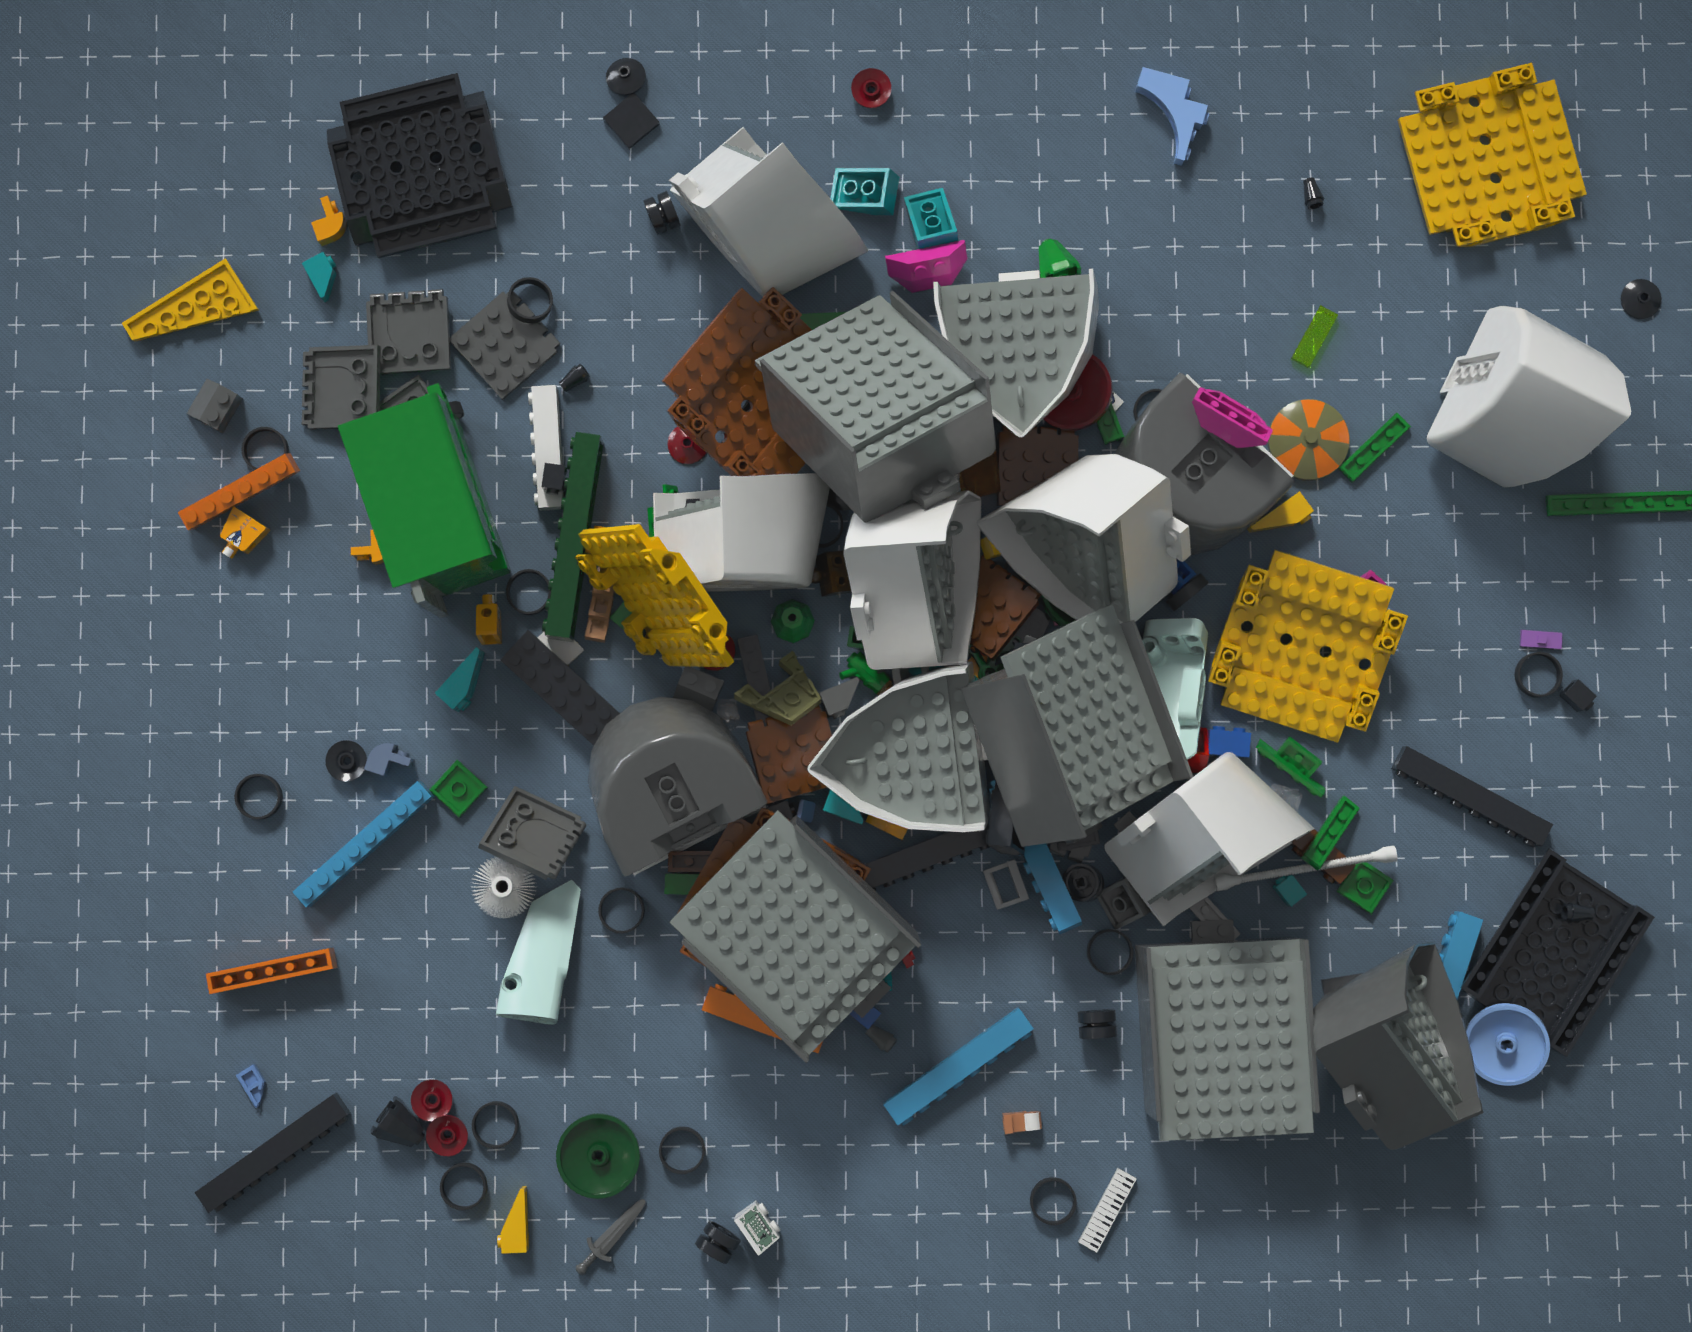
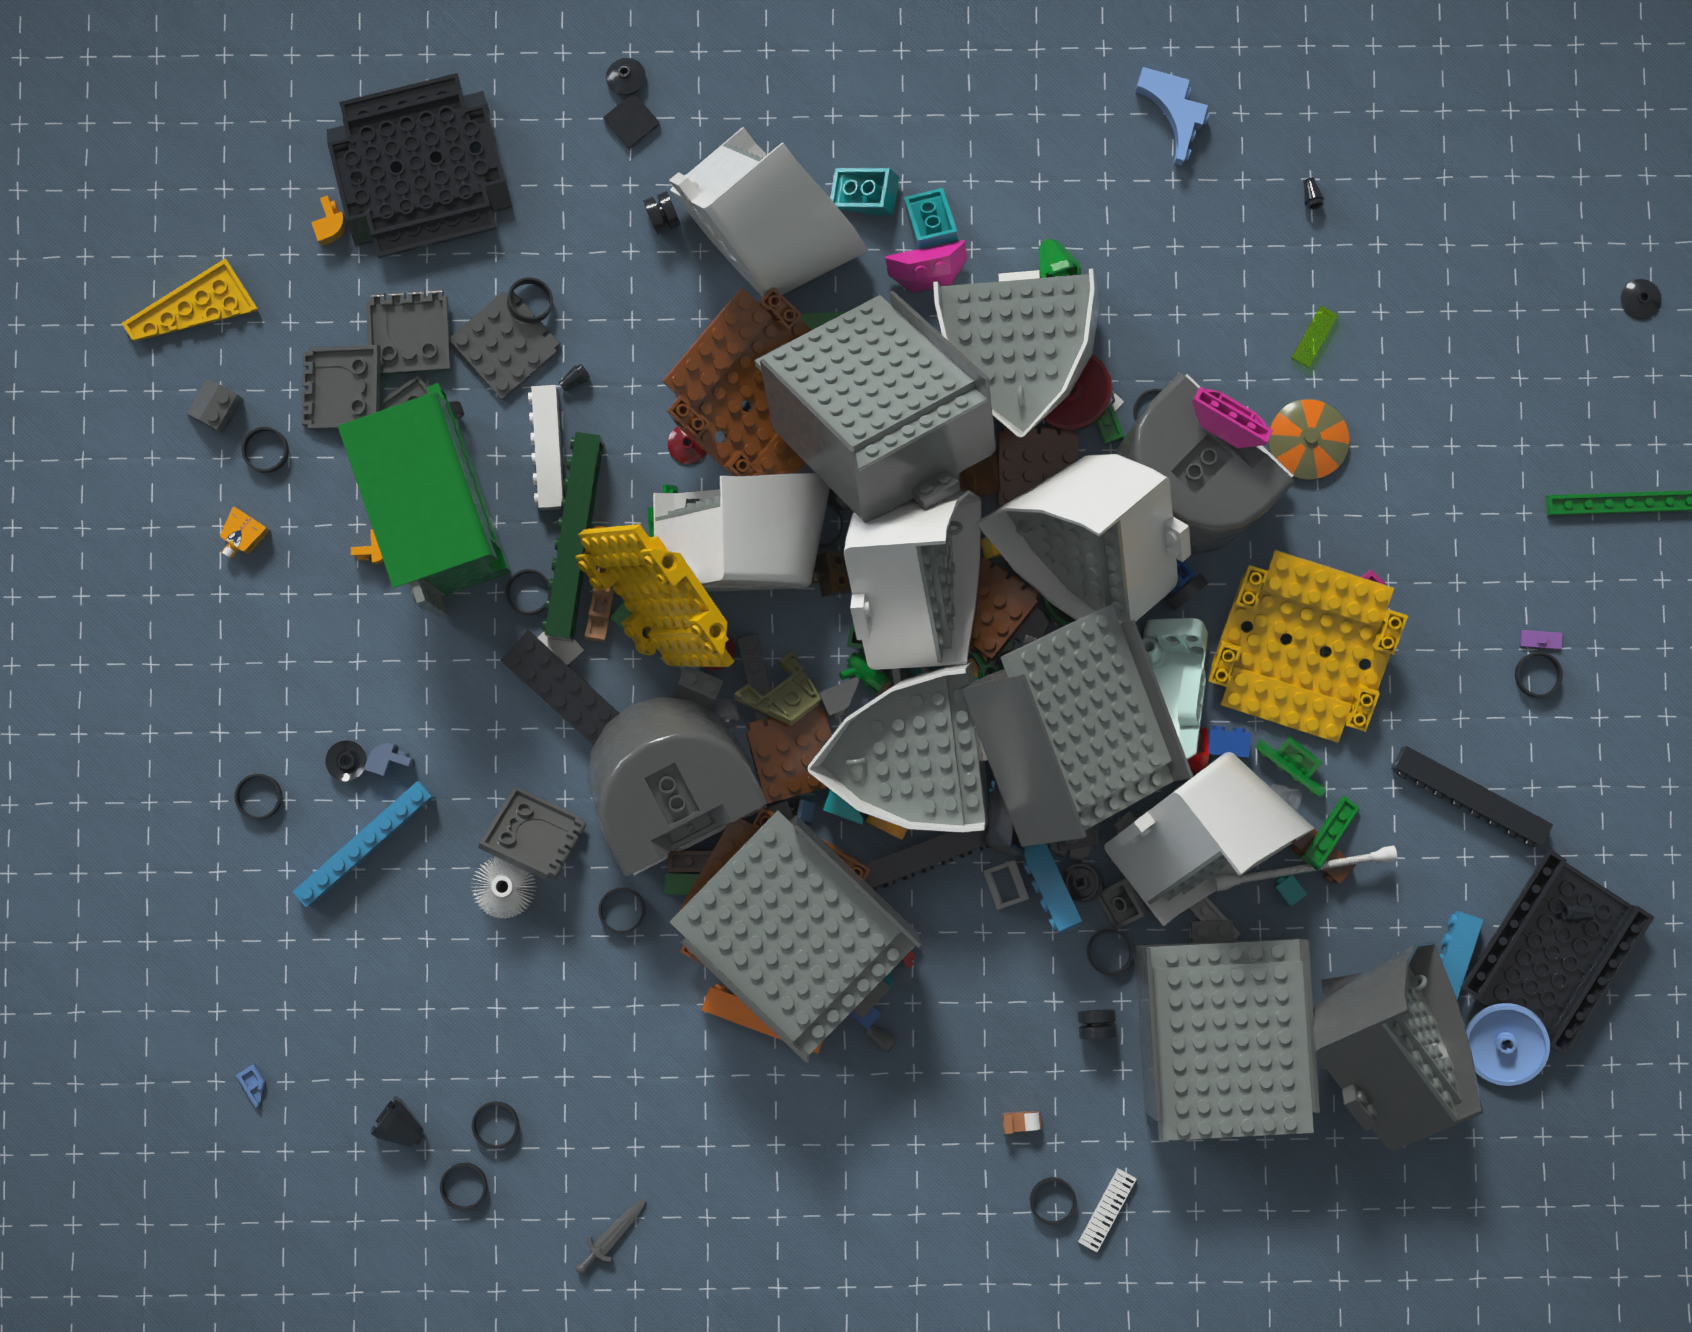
orange brick [178,453,300,530] -> none
black brick [194,1093,351,1213] -> none
orange brick [206,947,338,994] -> none
teal slope [302,252,337,302] -> none
dark red dish [411,1079,453,1121] -> none
dark red dish [426,1115,468,1156] -> none
green tile [430,760,488,818] -> none
teal slope [435,647,485,712] -> none
light orange torso [476,594,502,645] -> none
light aqua panel [496,880,581,1025] -> none
yellow slope [497,1186,529,1254] -> none
black brick [541,463,567,495] -> none
dark green dish [556,1113,640,1199] -> none
black tyre [659,1127,705,1174] -> none
black wheel [695,1220,741,1264] -> none
slope [734,1201,781,1256] -> none
green cone [771,599,815,644] -> none
dark red dish [851,68,891,108] -> none
dark azure brick [883,1007,1034,1126] -> none
yellow slope [1247,491,1314,533] -> none
green tile [1336,862,1394,915] -> none
green tile [1338,413,1411,483] -> none
yellow slope [1397,63,1587,247] -> none
white piece [1427,306,1631,488] -> none
black brick [1559,679,1597,712] -> none

